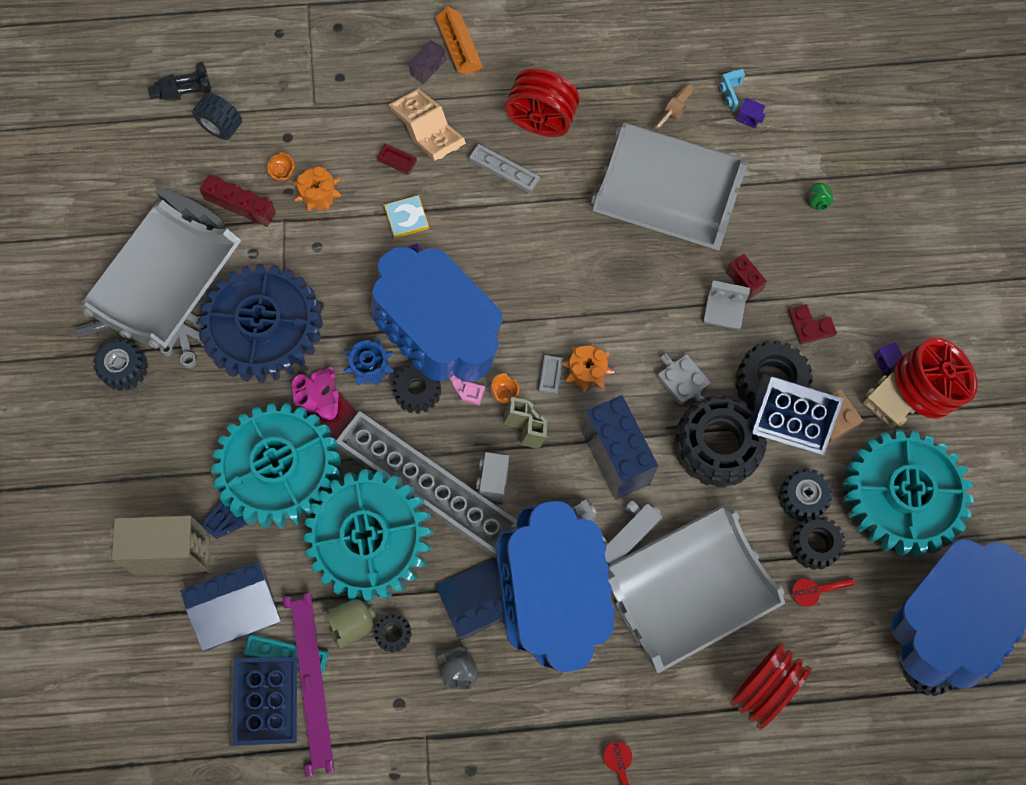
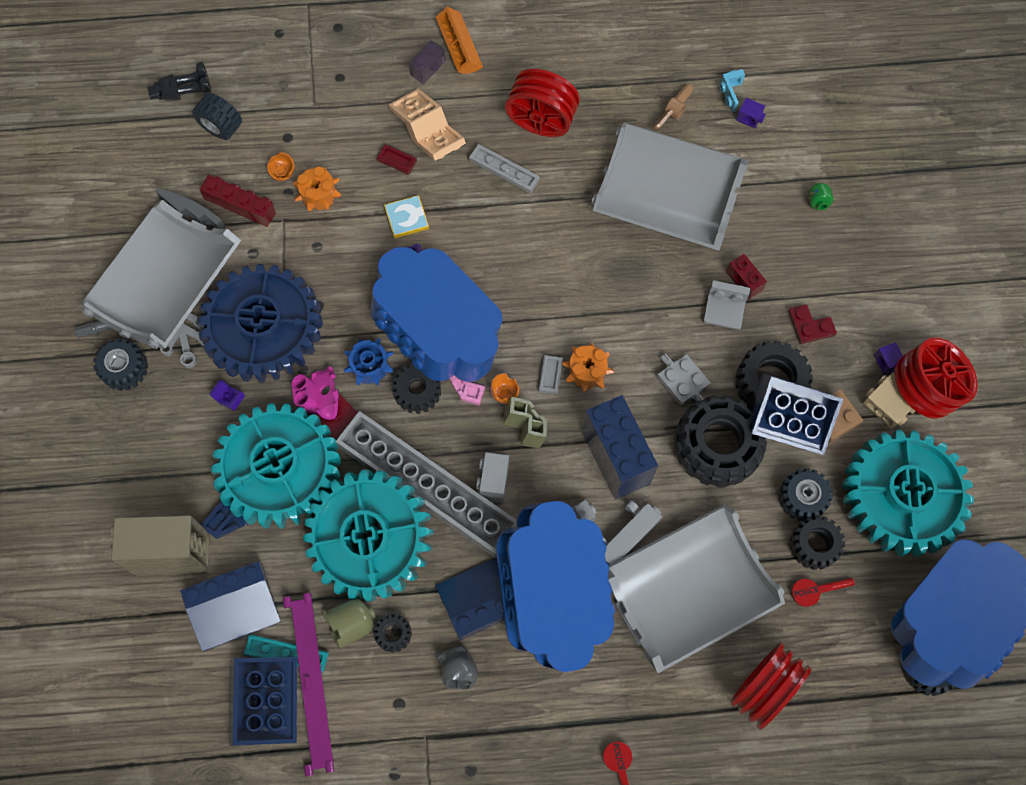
none -> dark purple bracket [209,380,245,411]

